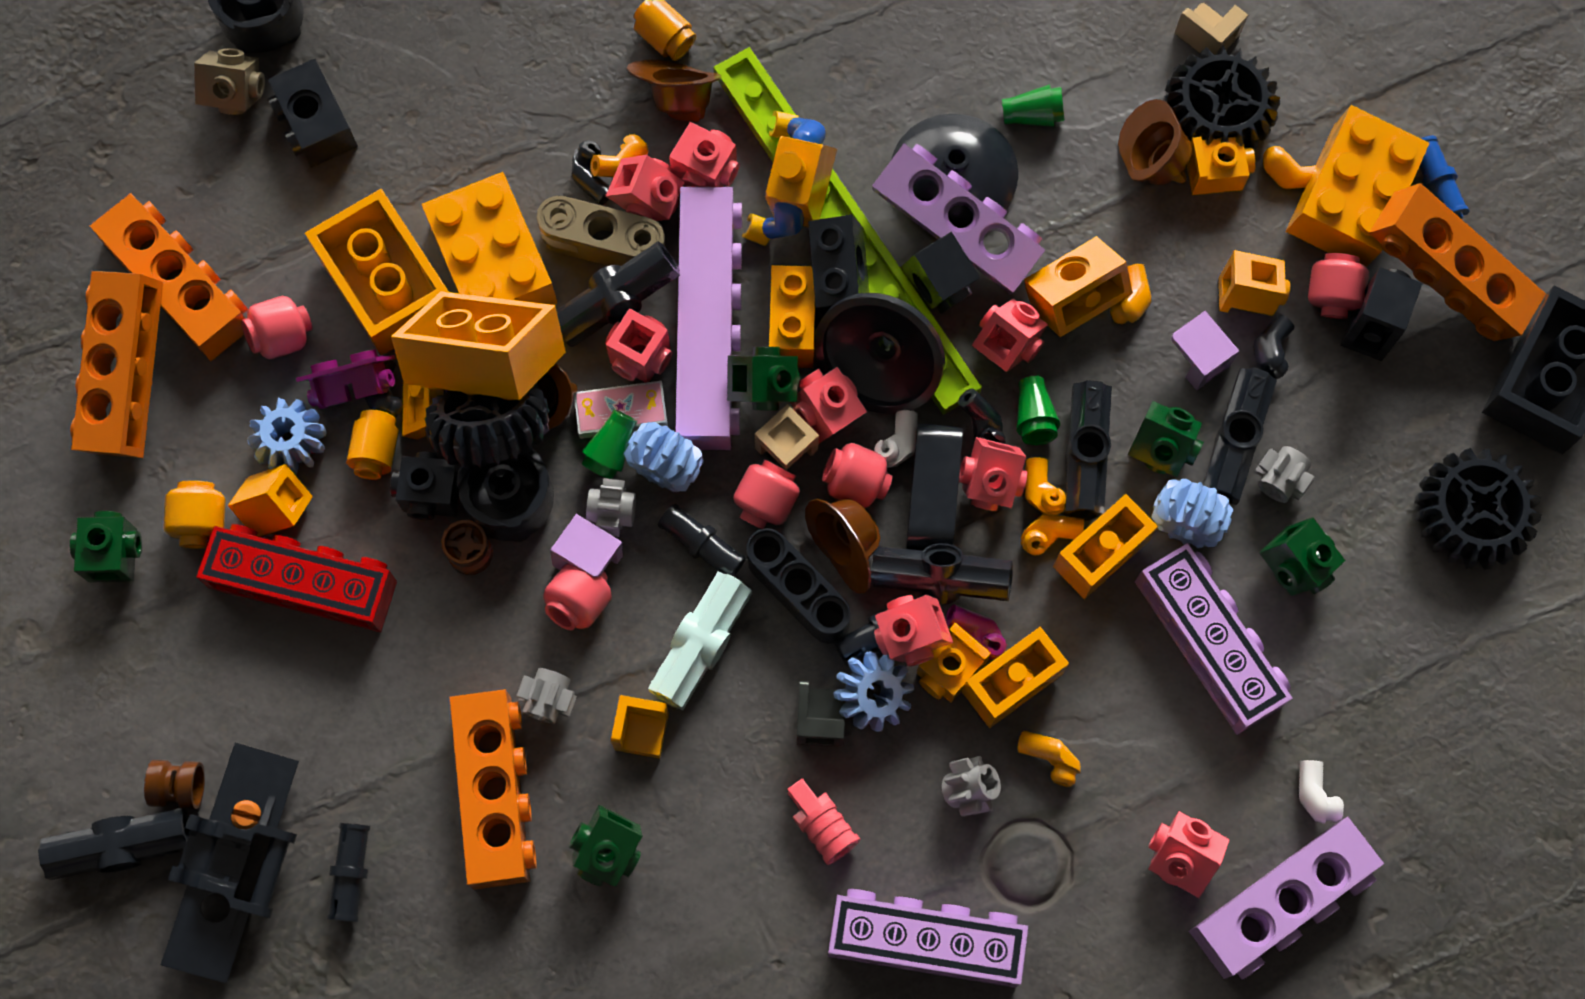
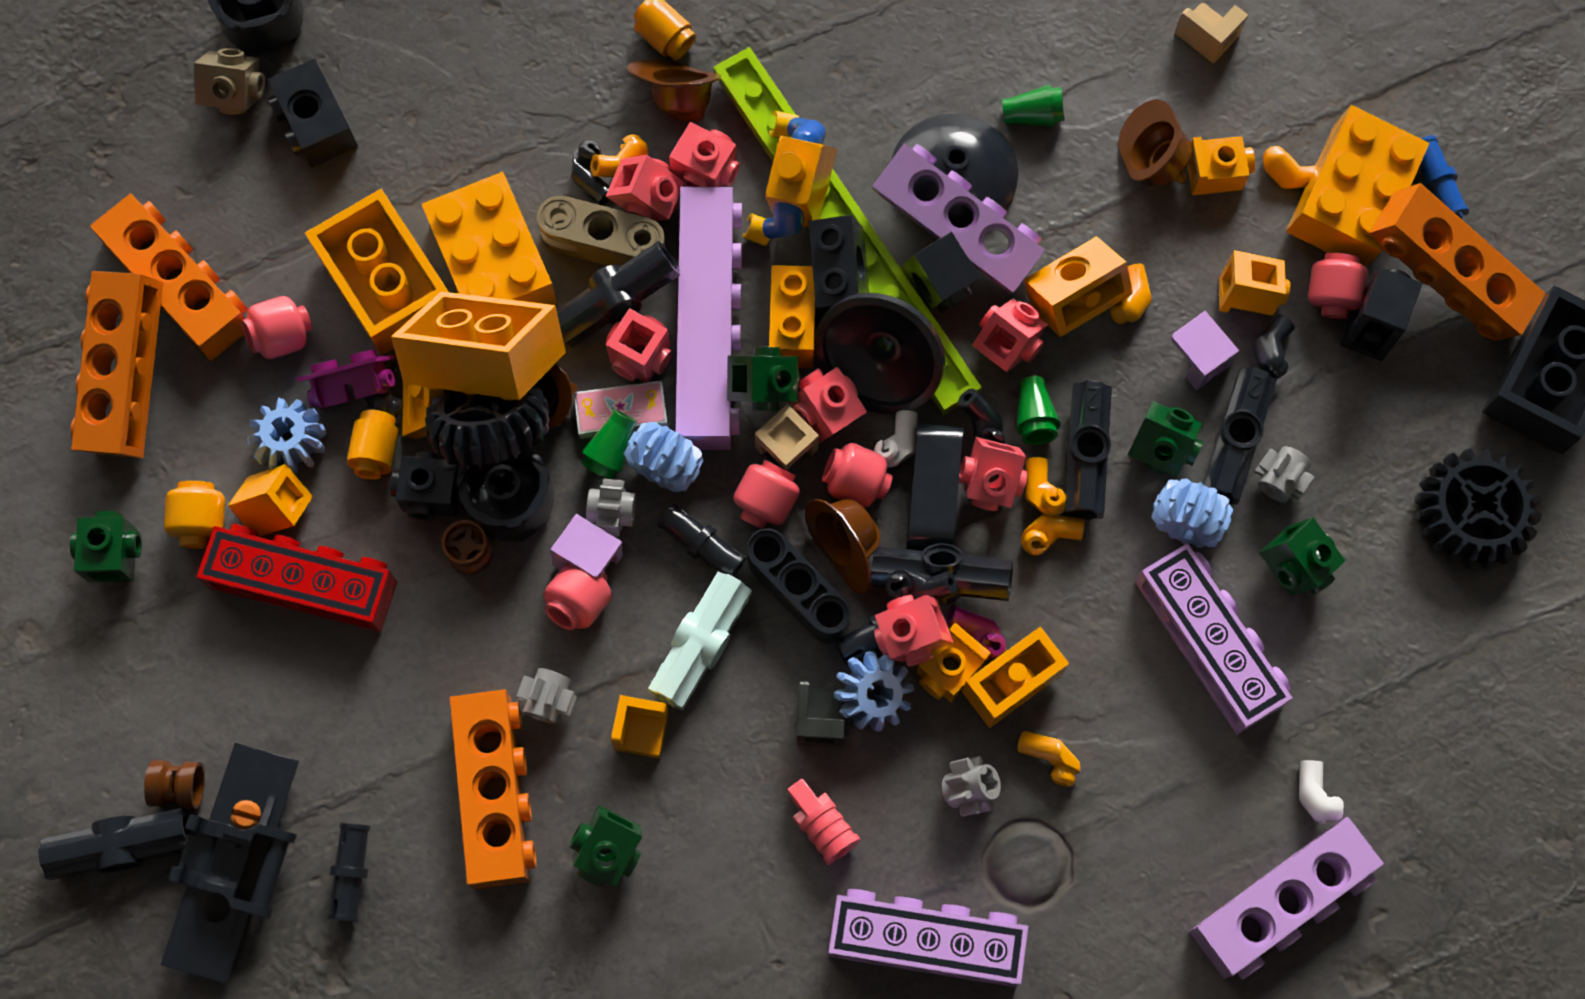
light orange brick [1053,494,1158,600] -> none
coral brick [1148,811,1229,898] -> none
black gear [1163,45,1280,160] -> none
none -> black arm [885,569,957,599]

